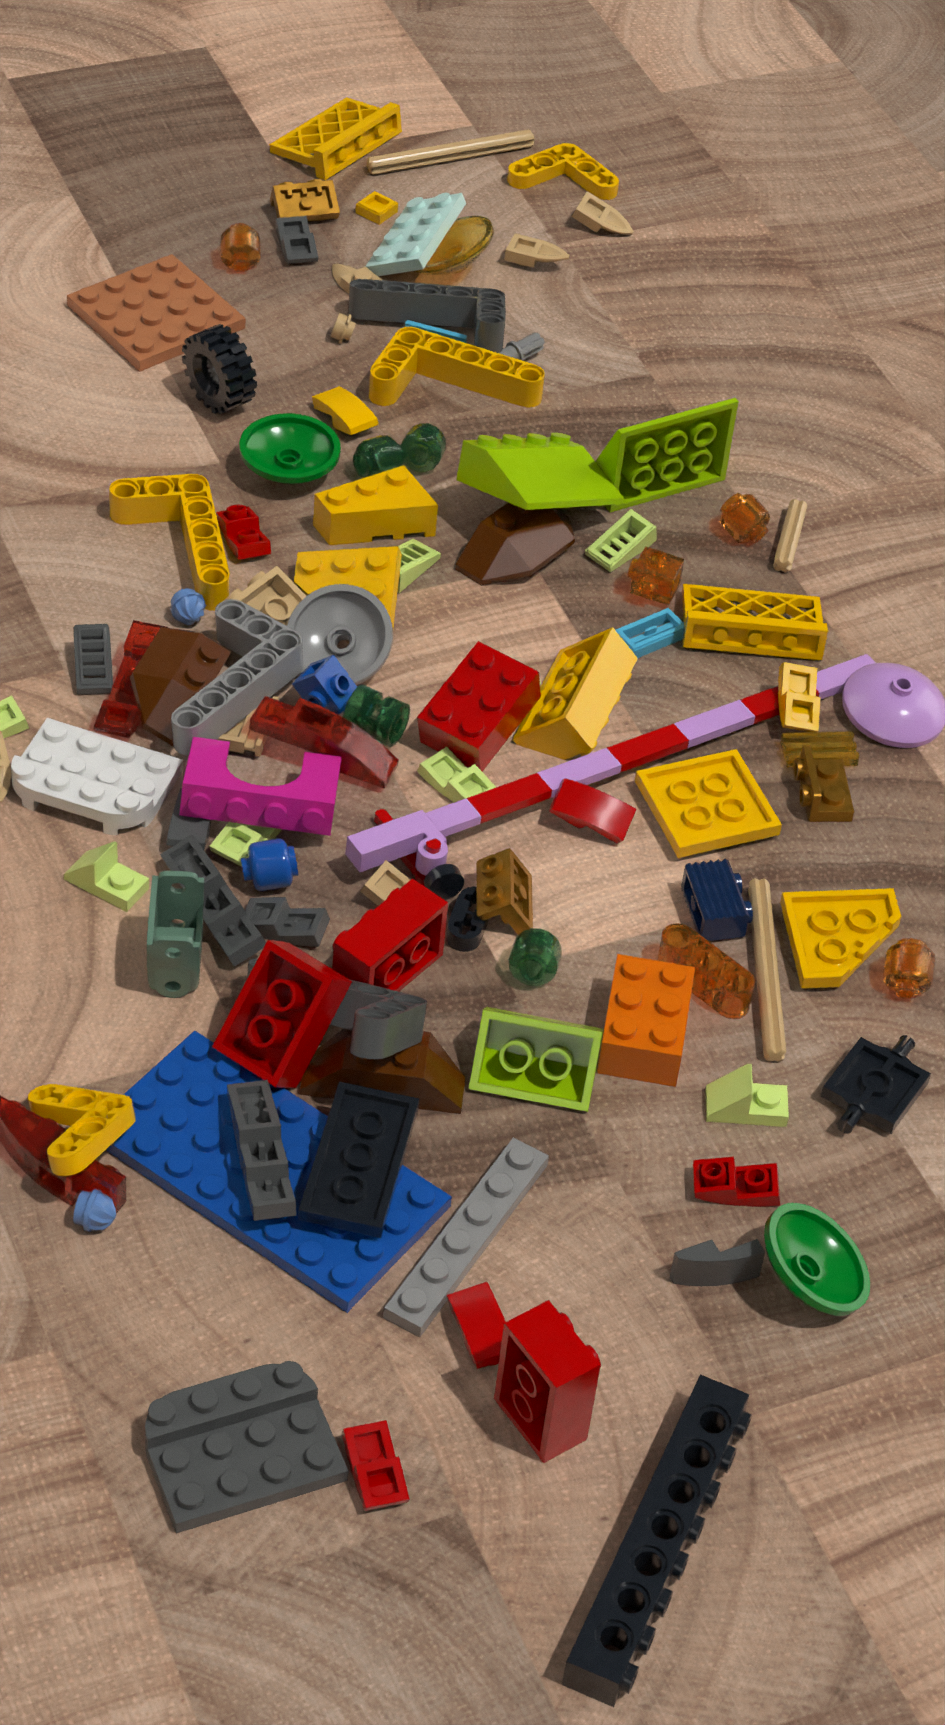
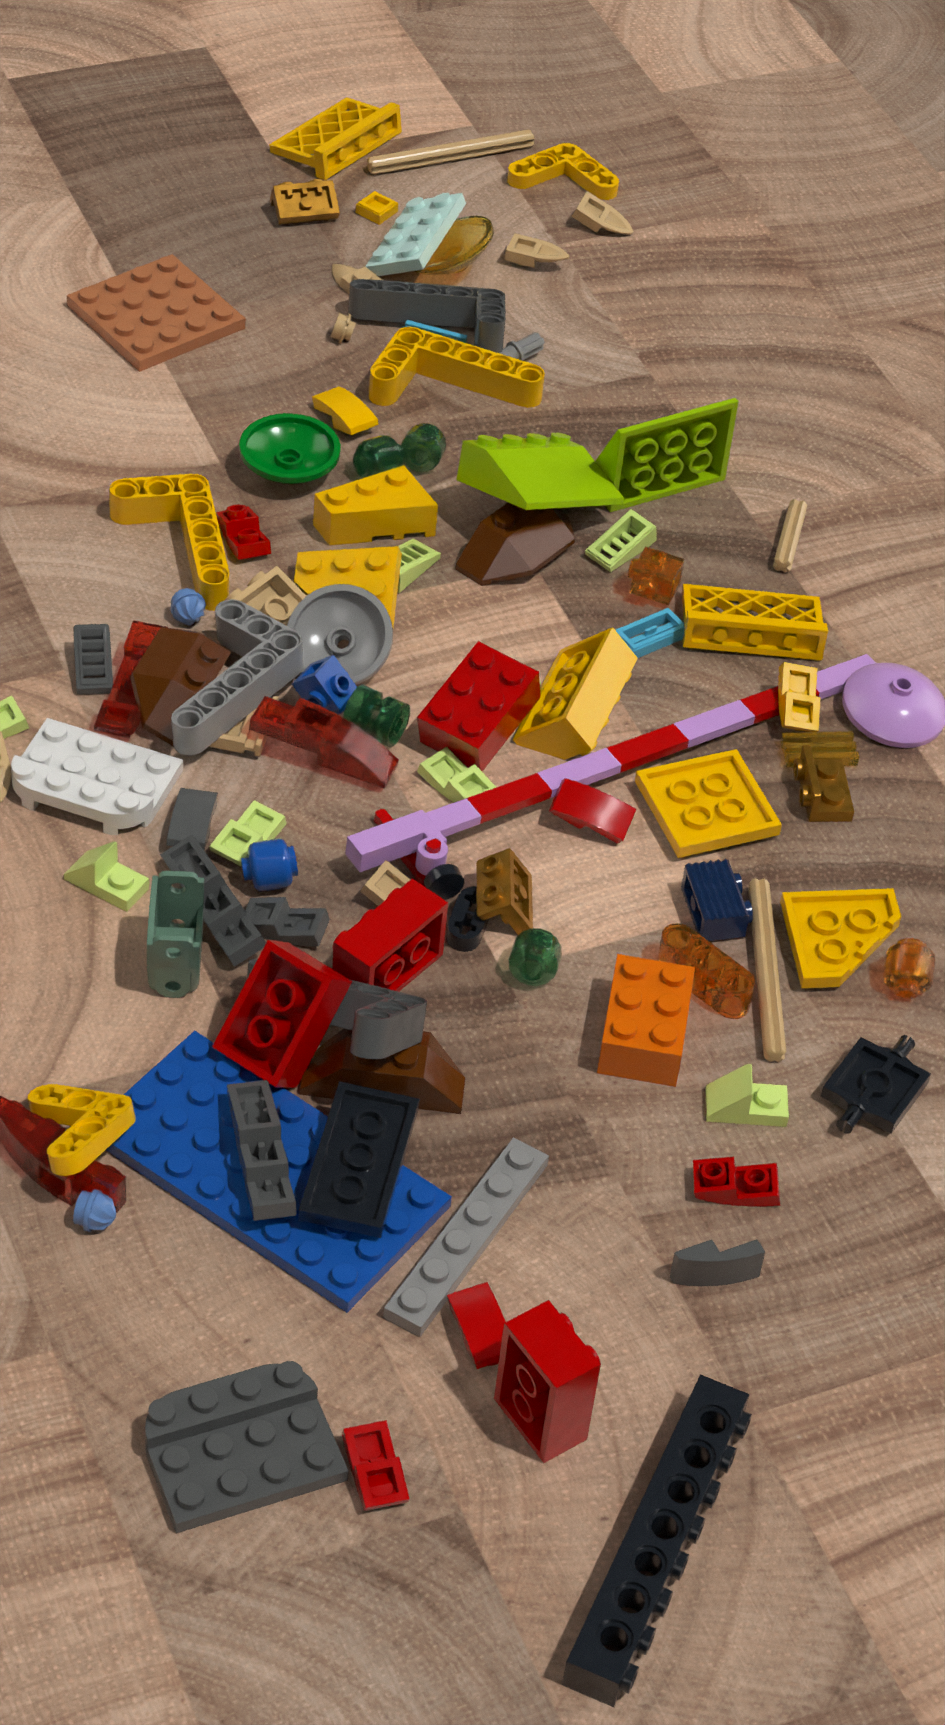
dark pink arch [179,737,341,836] -> none
black bush [182,324,257,414] -> none
clear orange head [220,223,261,272] -> none
dark grey slope [275,216,318,264] -> none
lime slope [469,1007,604,1112] -> none
clear orange head [720,493,770,543] -> none
green dish [764,1203,870,1316] -> none

